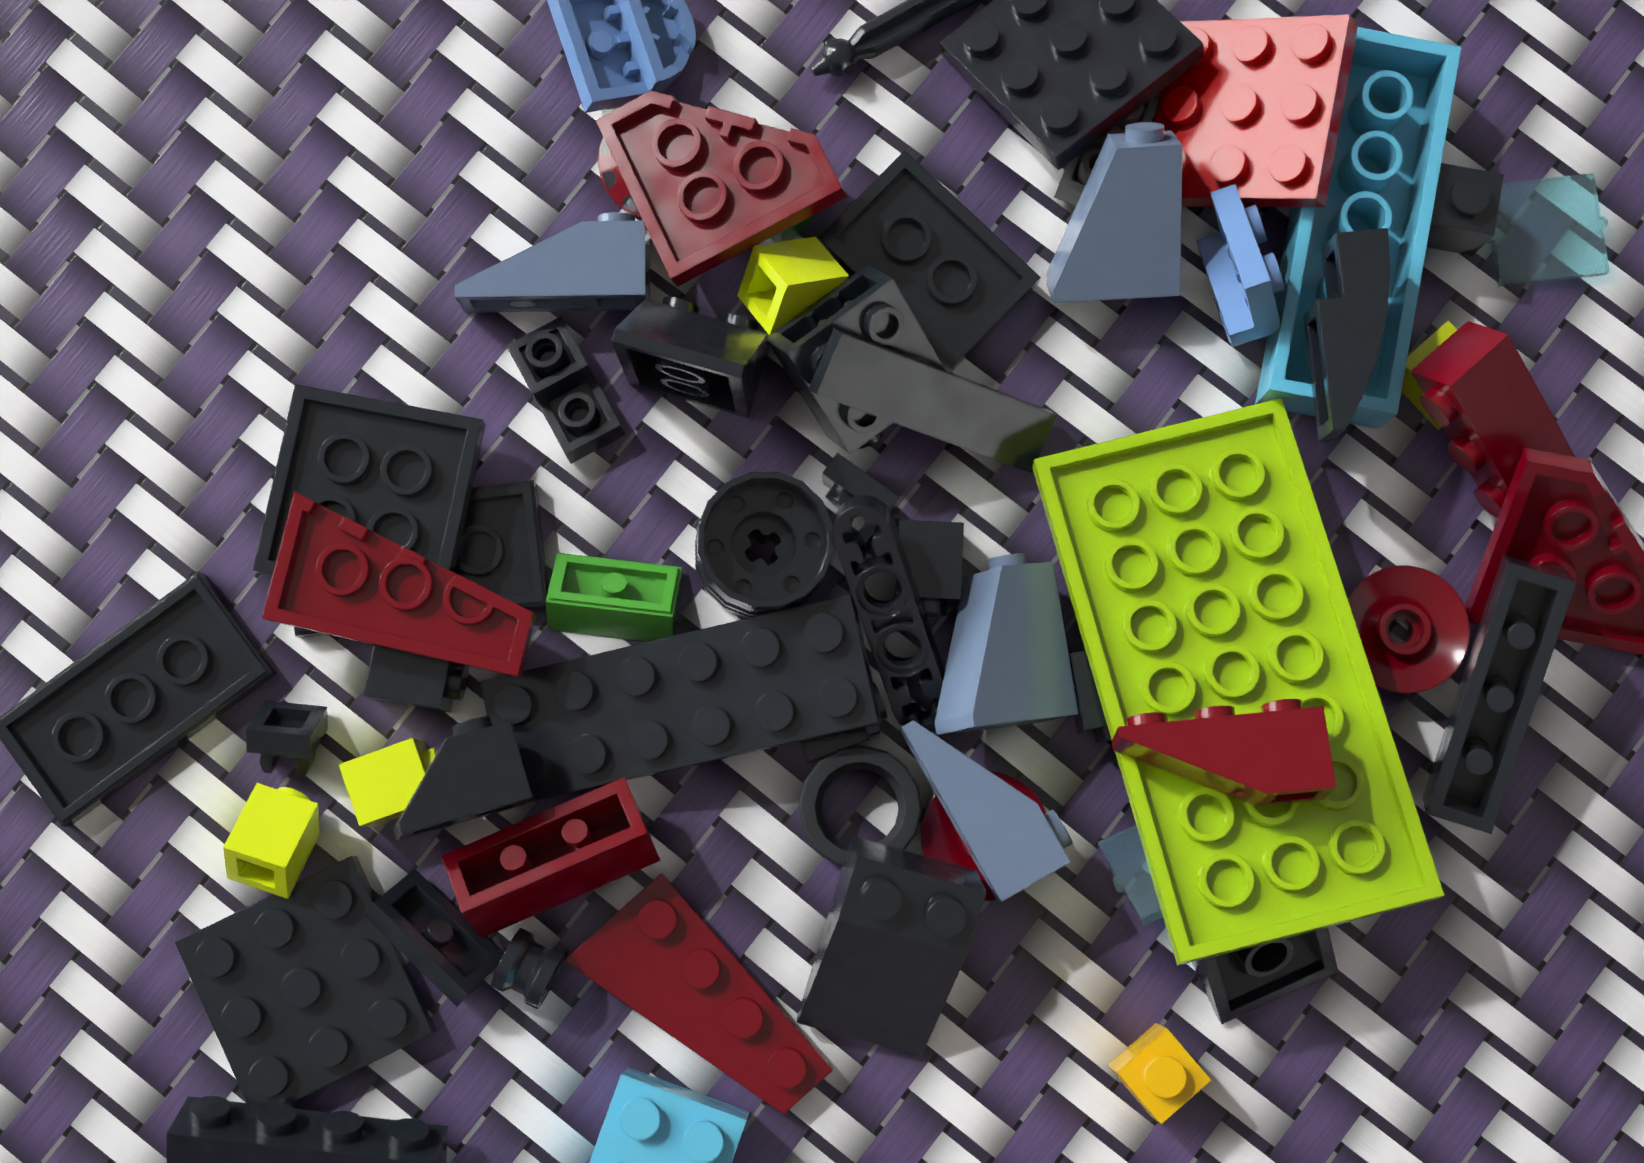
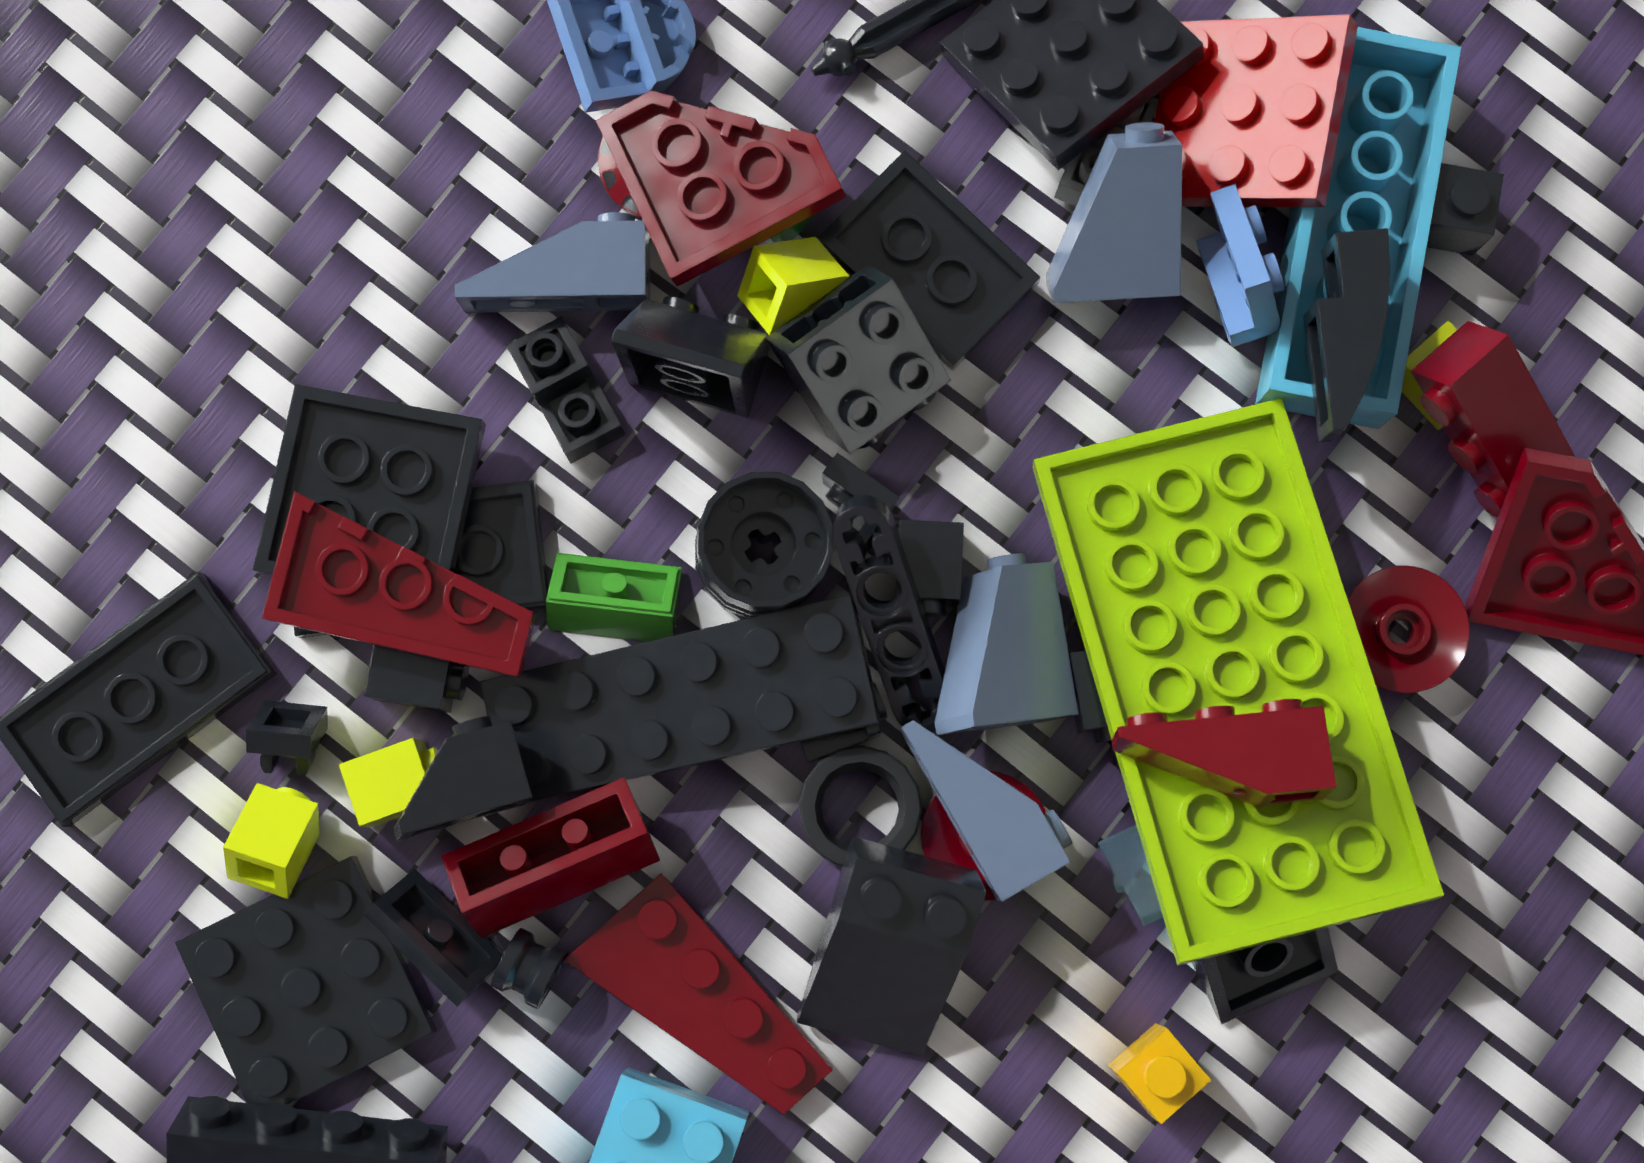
black tile [809,328,1057,473] -> none
black brick [1423,555,1576,834] -> none
clear light blue piece [1487,173,1610,287] -> none

